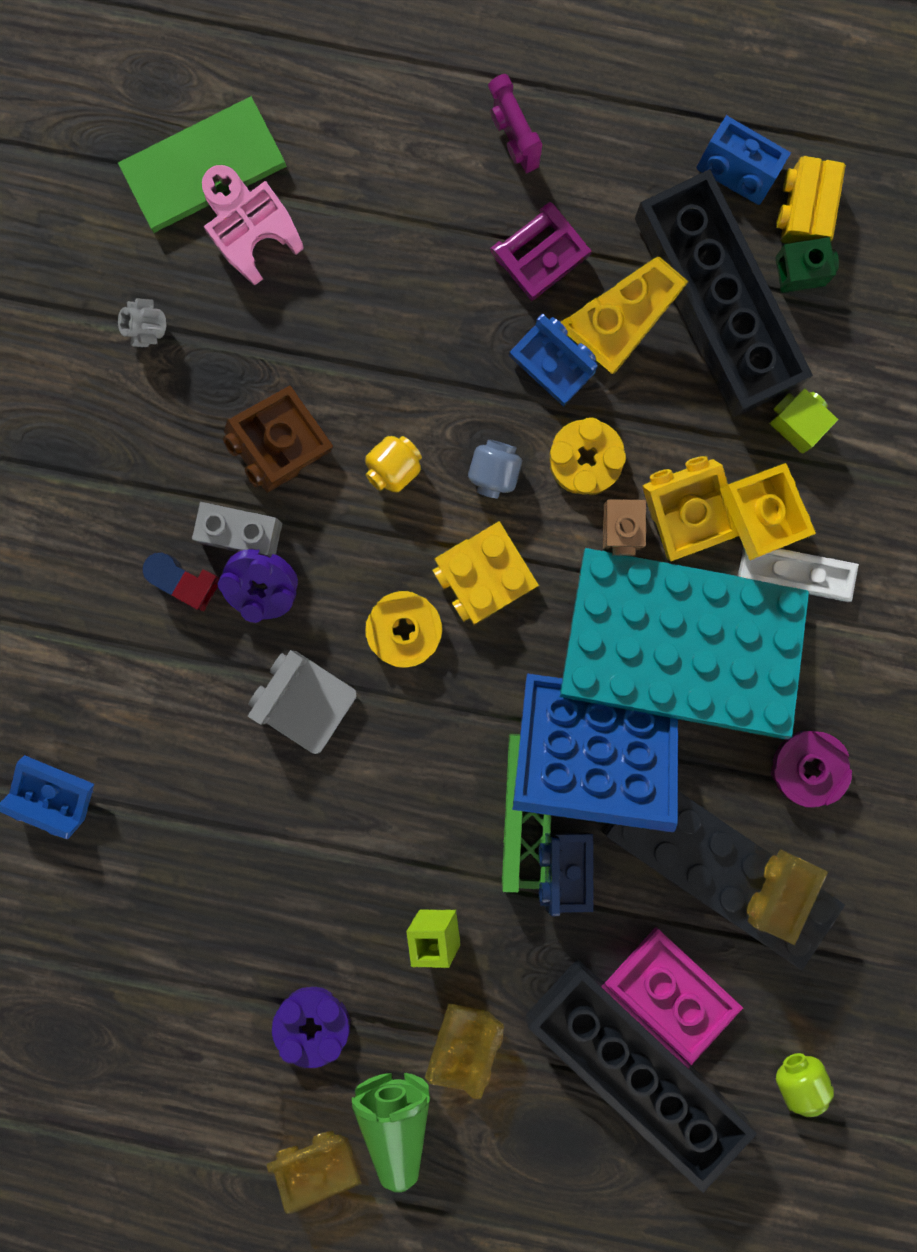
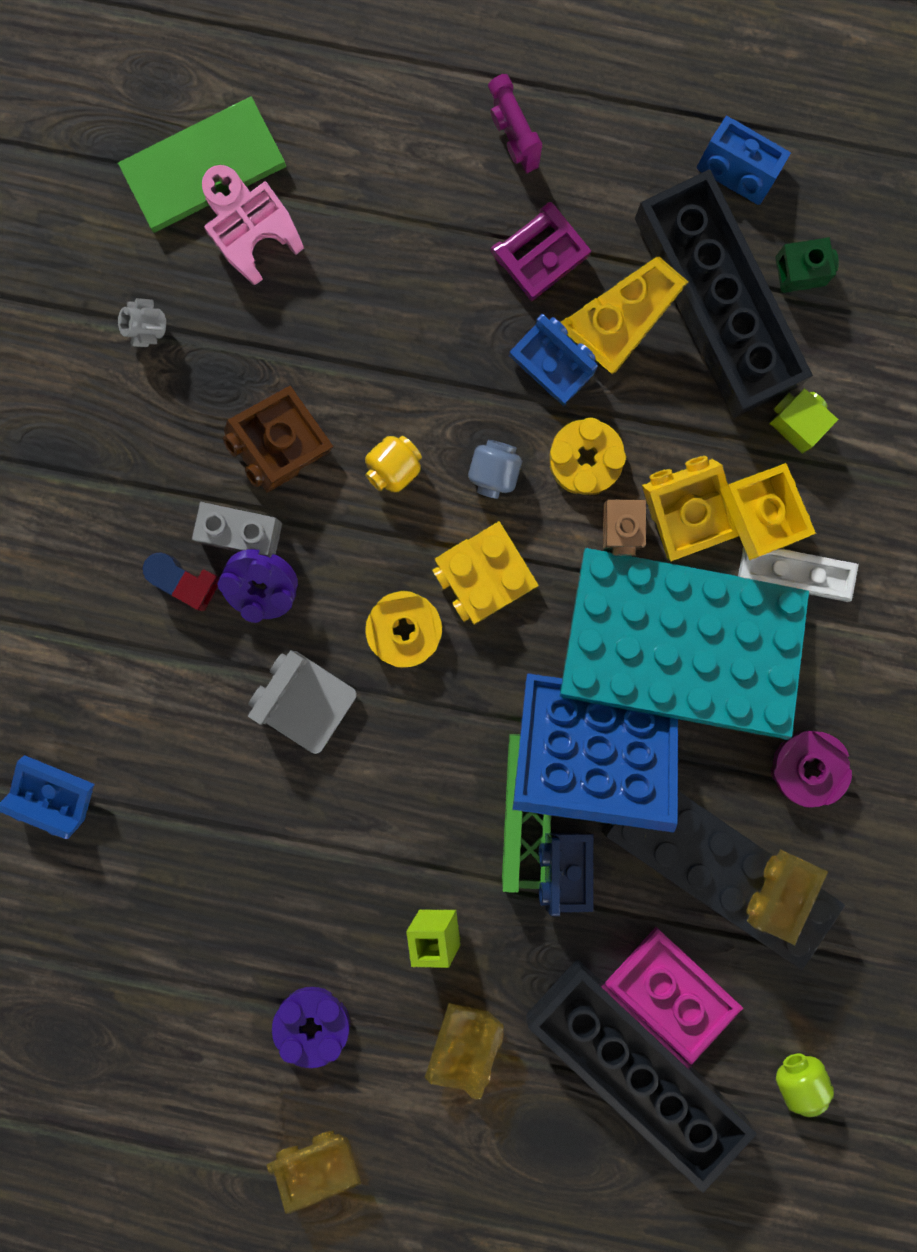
bright green cone [352,1073,430,1192] -> none
yellow brick [777,156,846,244] -> none

